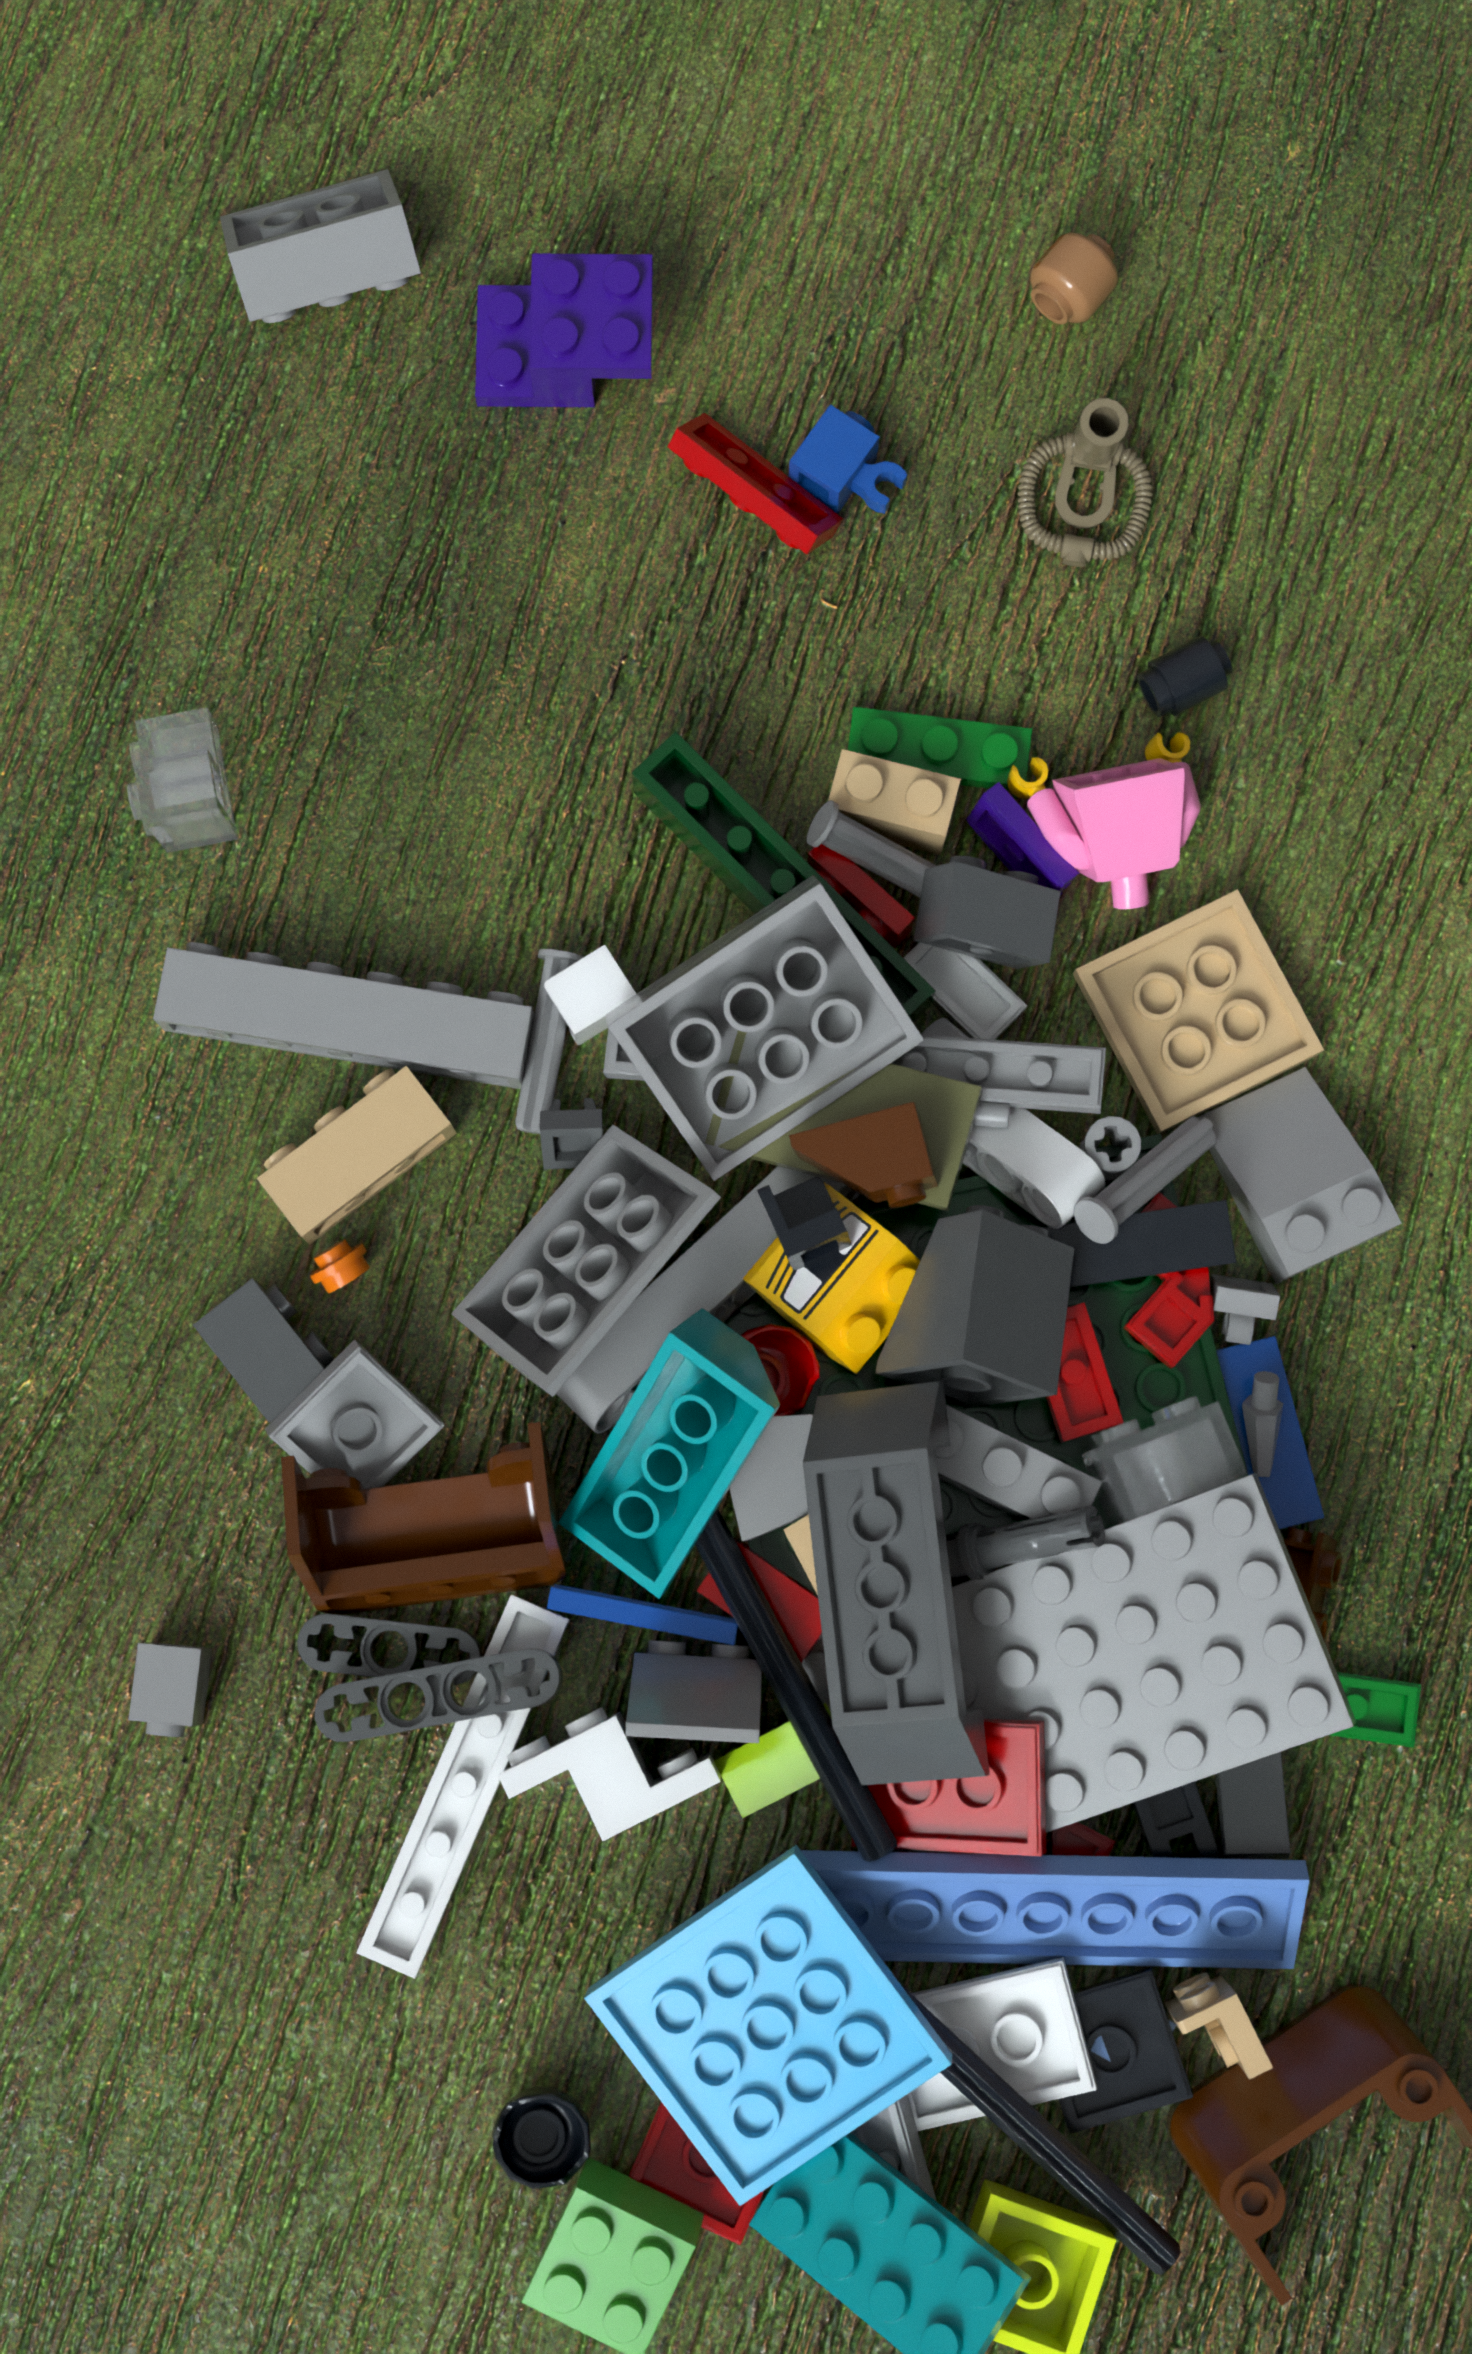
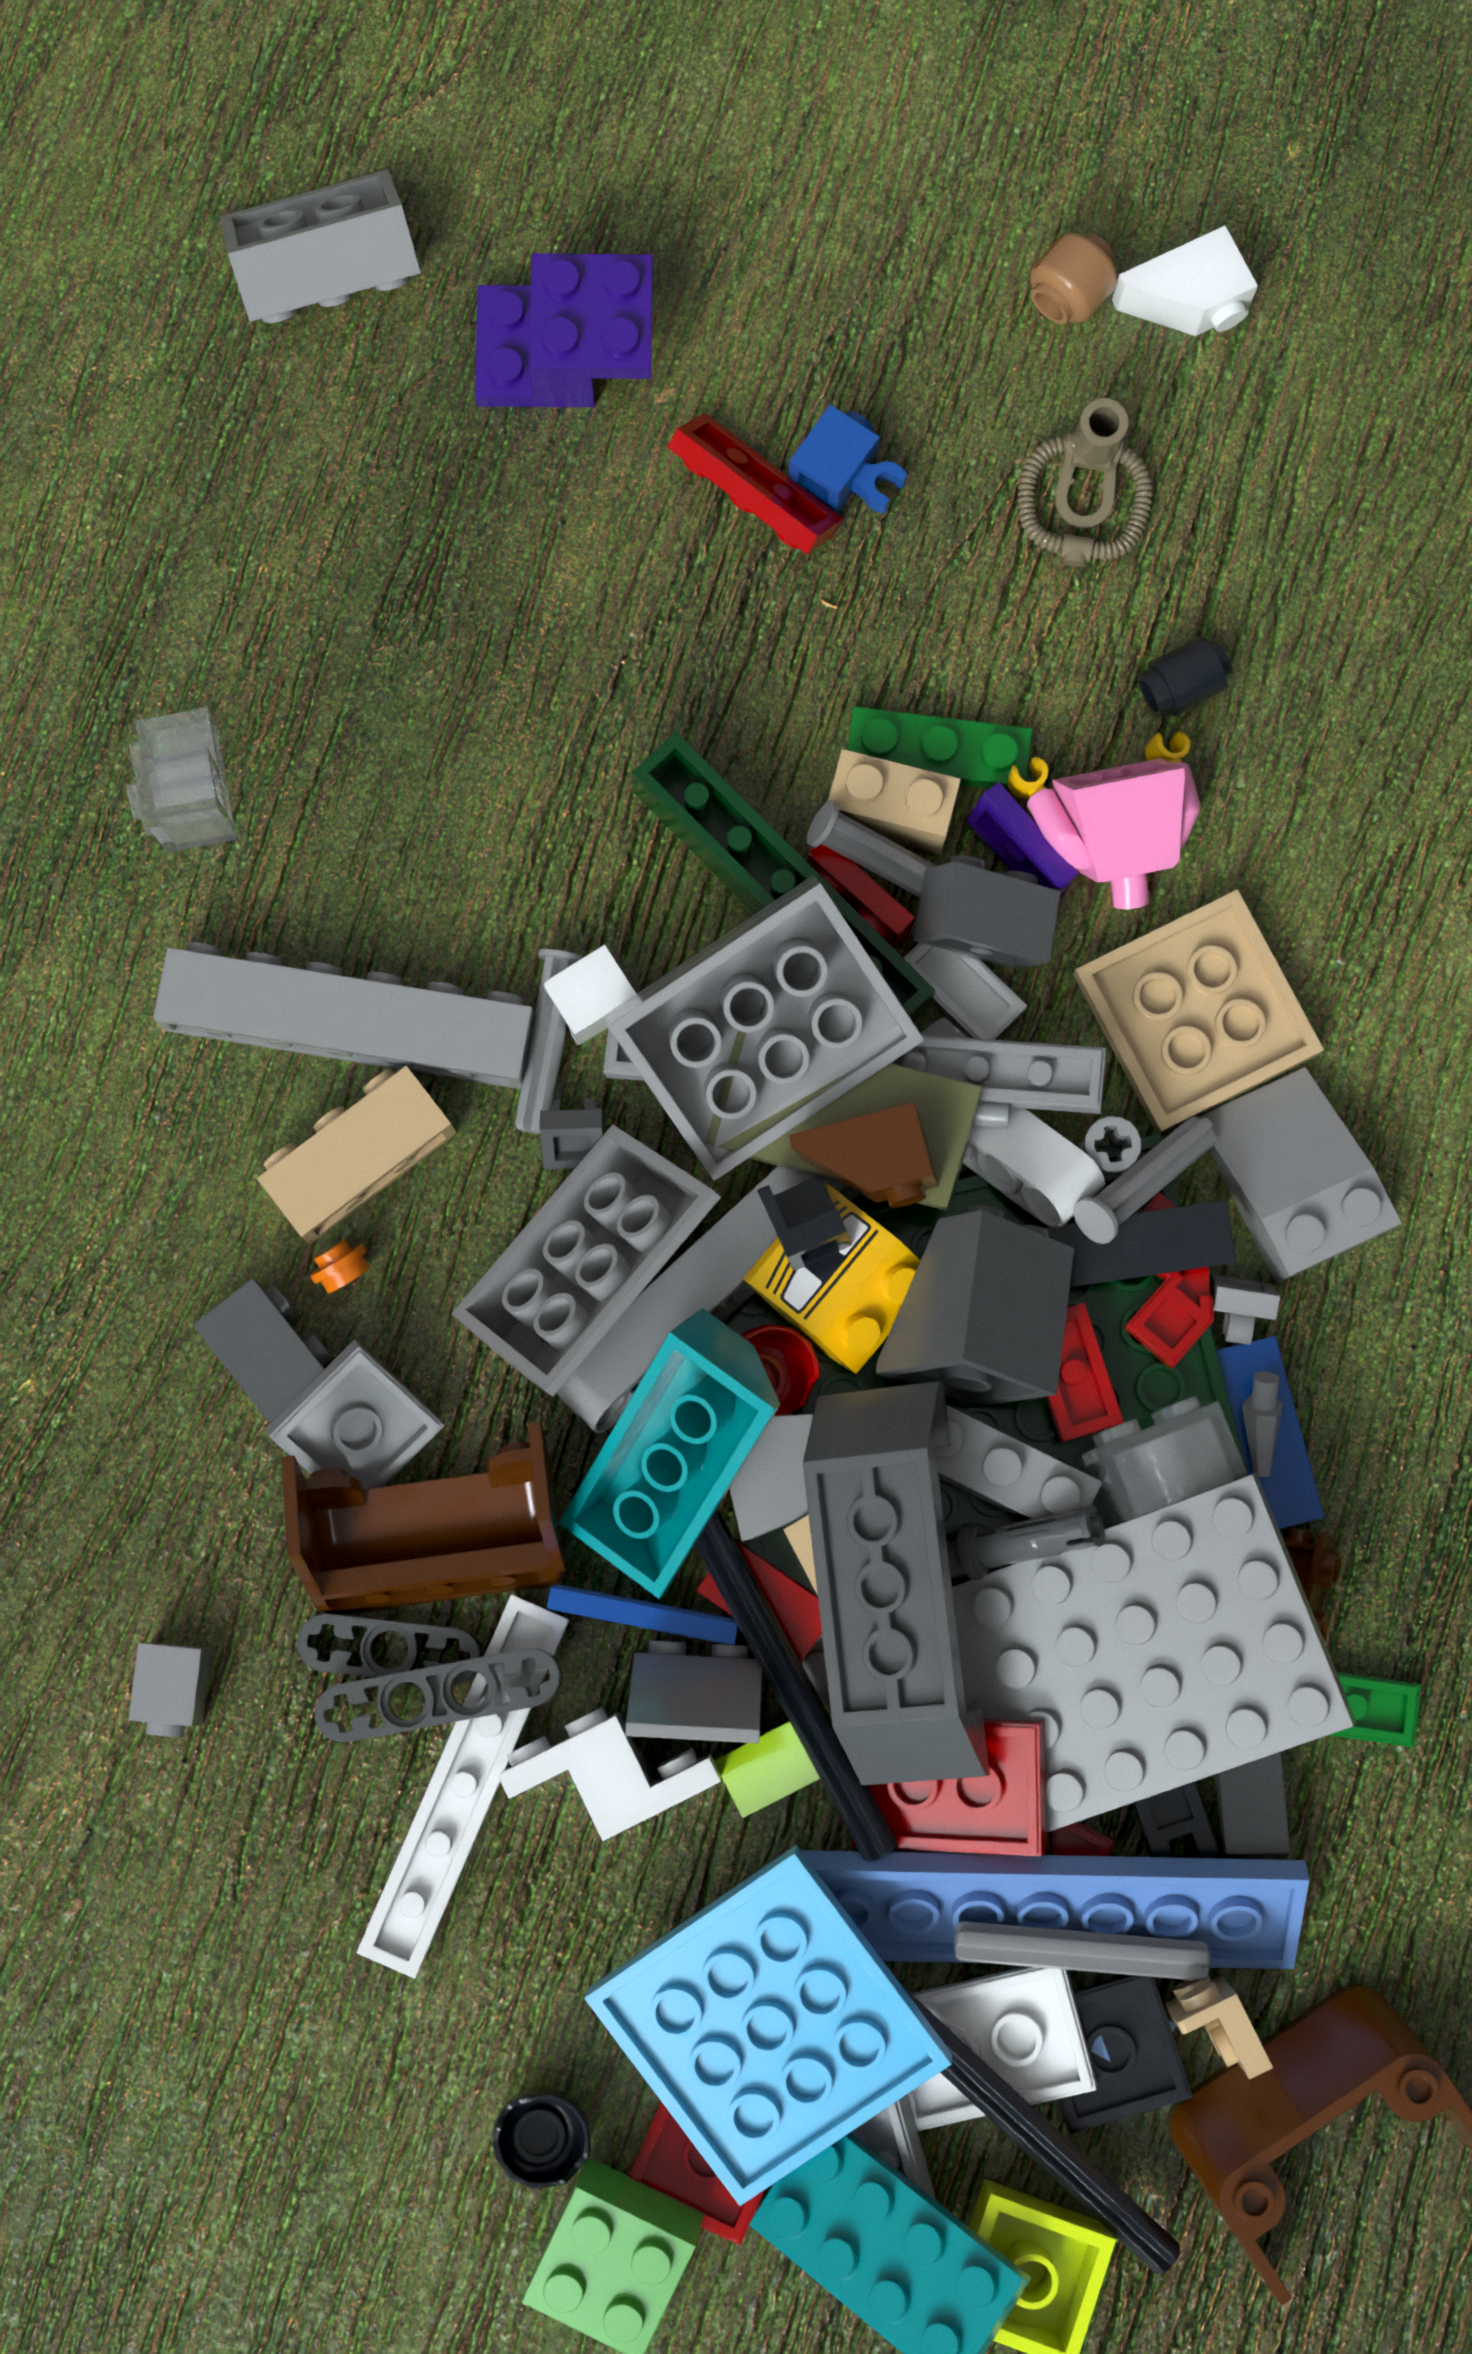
none -> light grey axle [954,1921,1211,1981]
none -> white slope [1112,226,1258,336]

